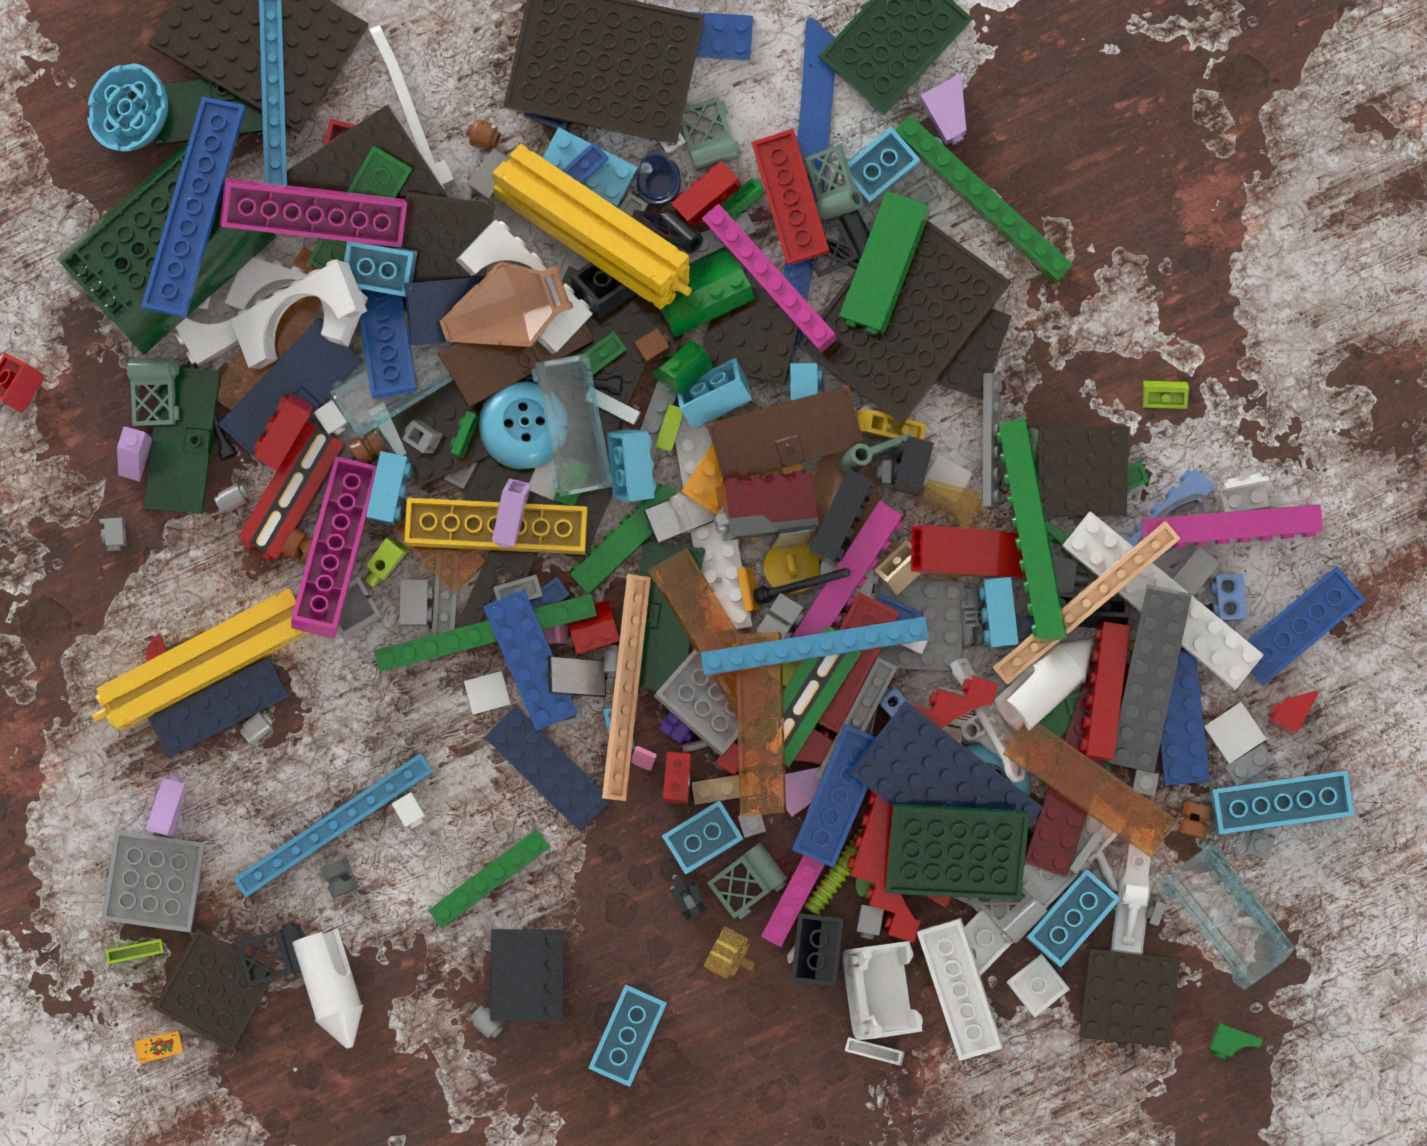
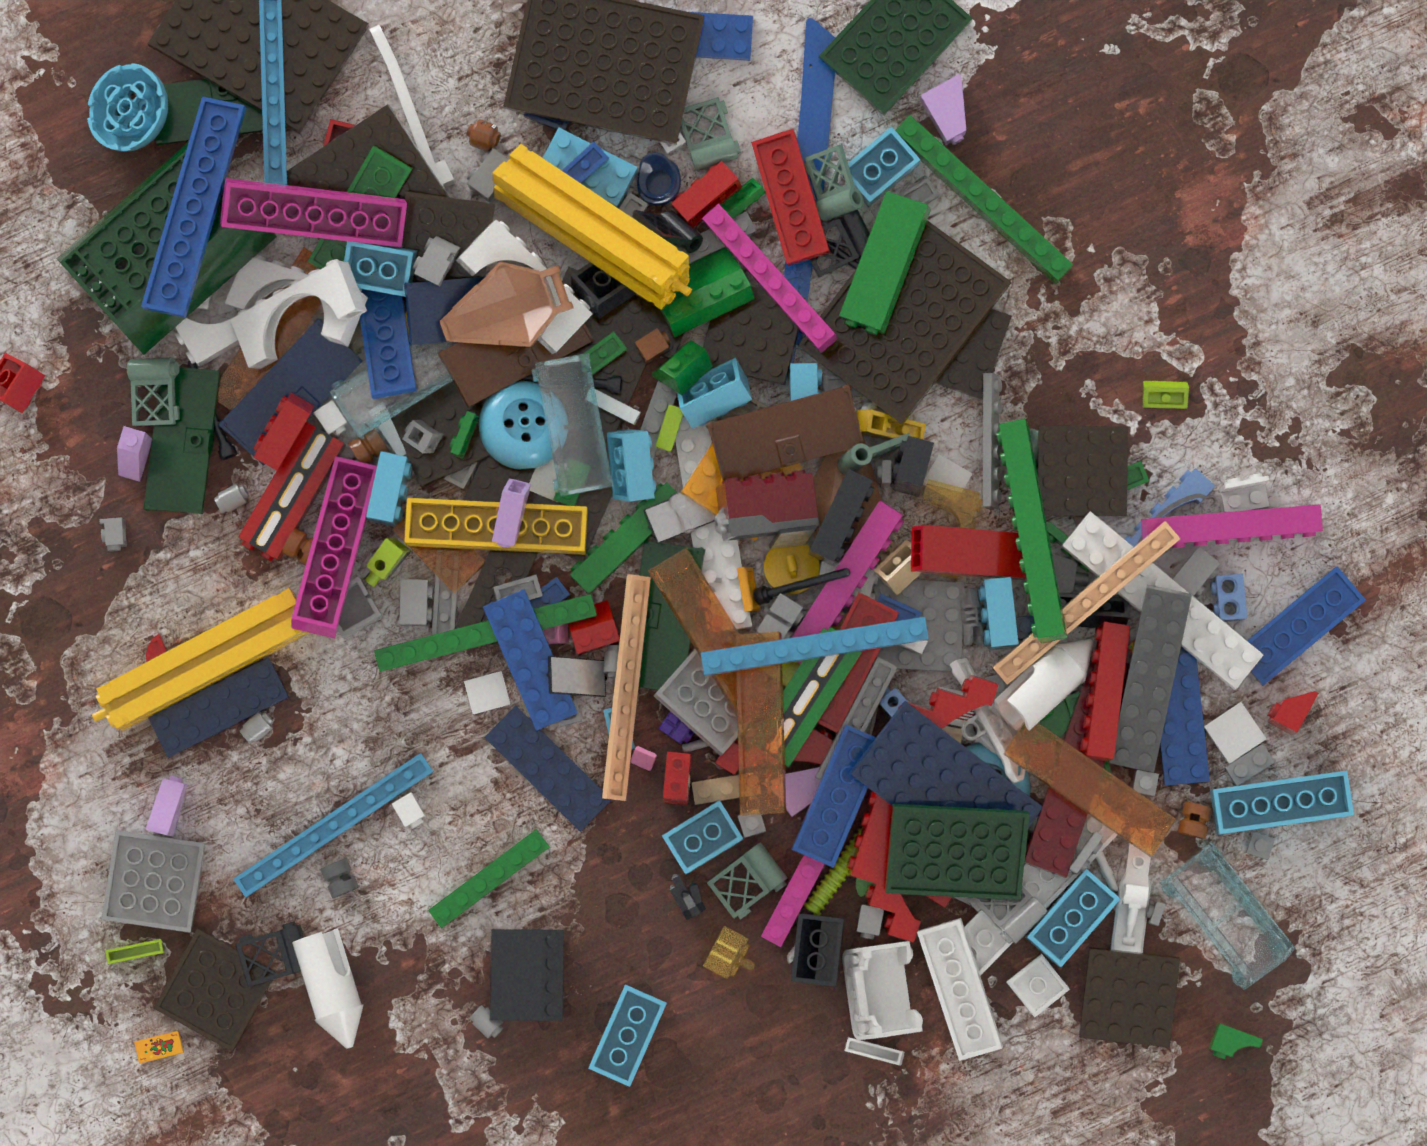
none -> light grey brick [413,236,461,286]

